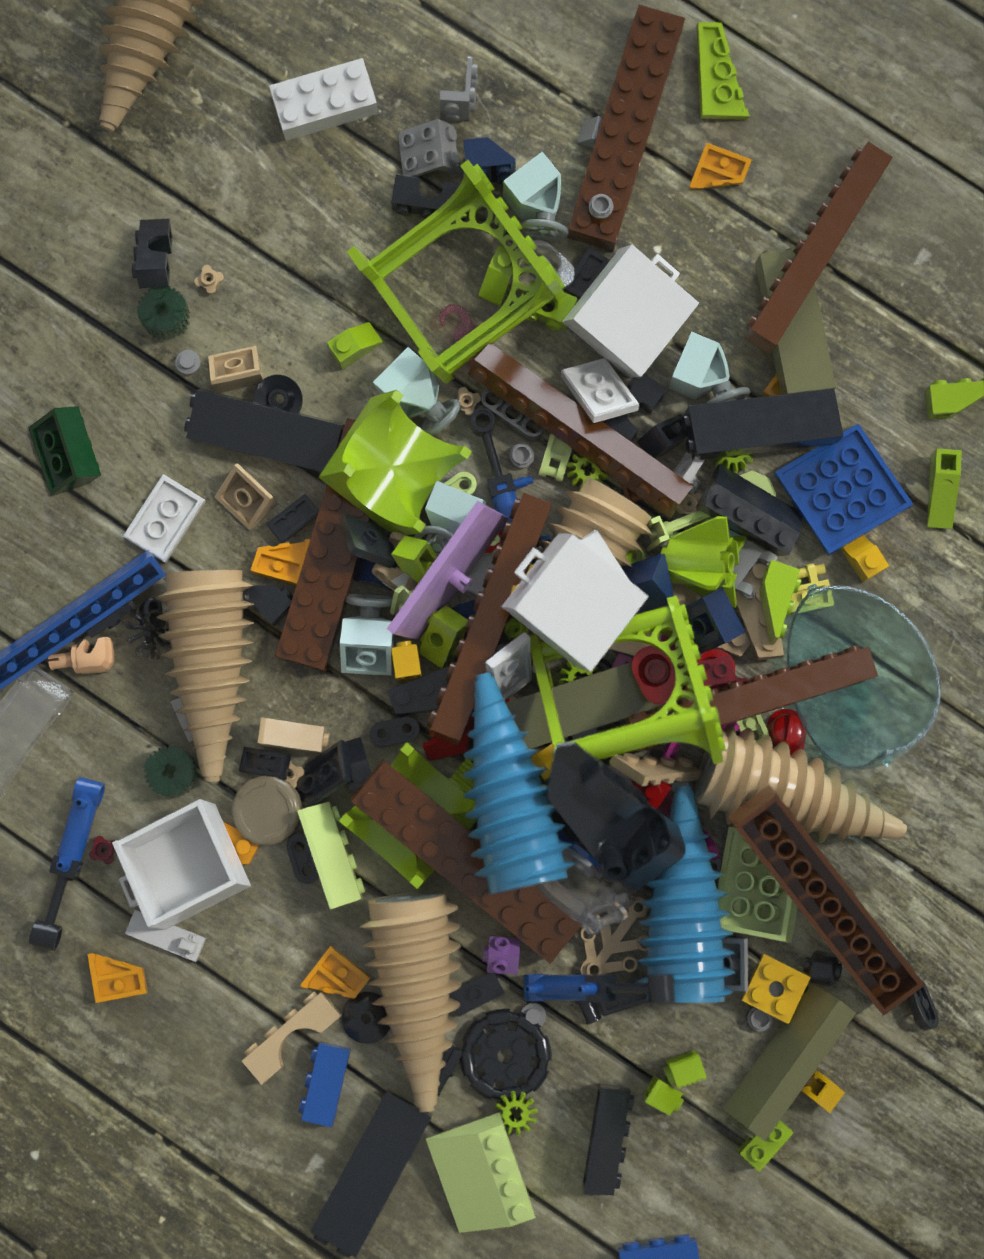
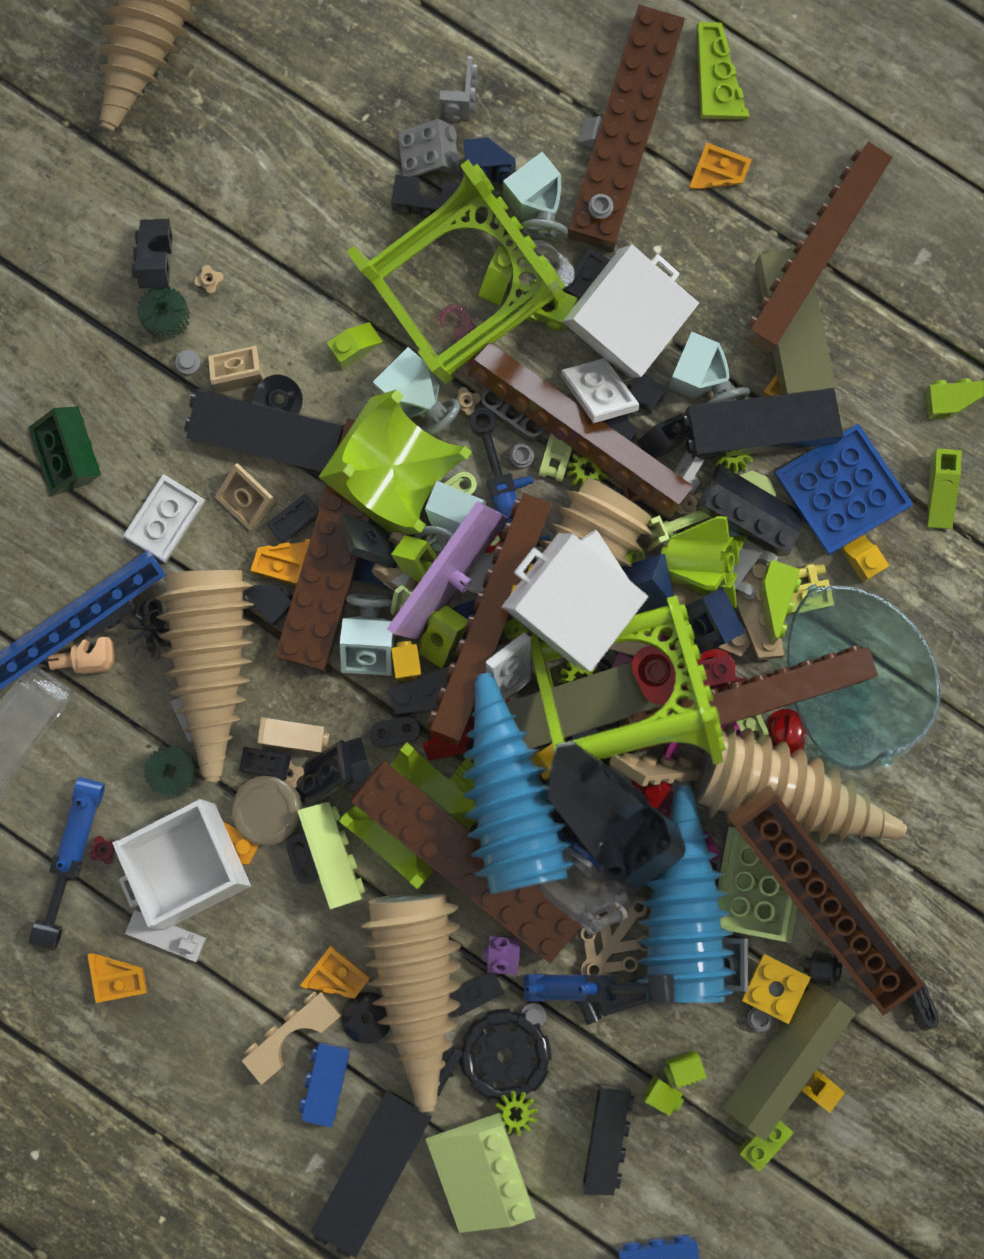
white piece [269,58,378,141] -> none

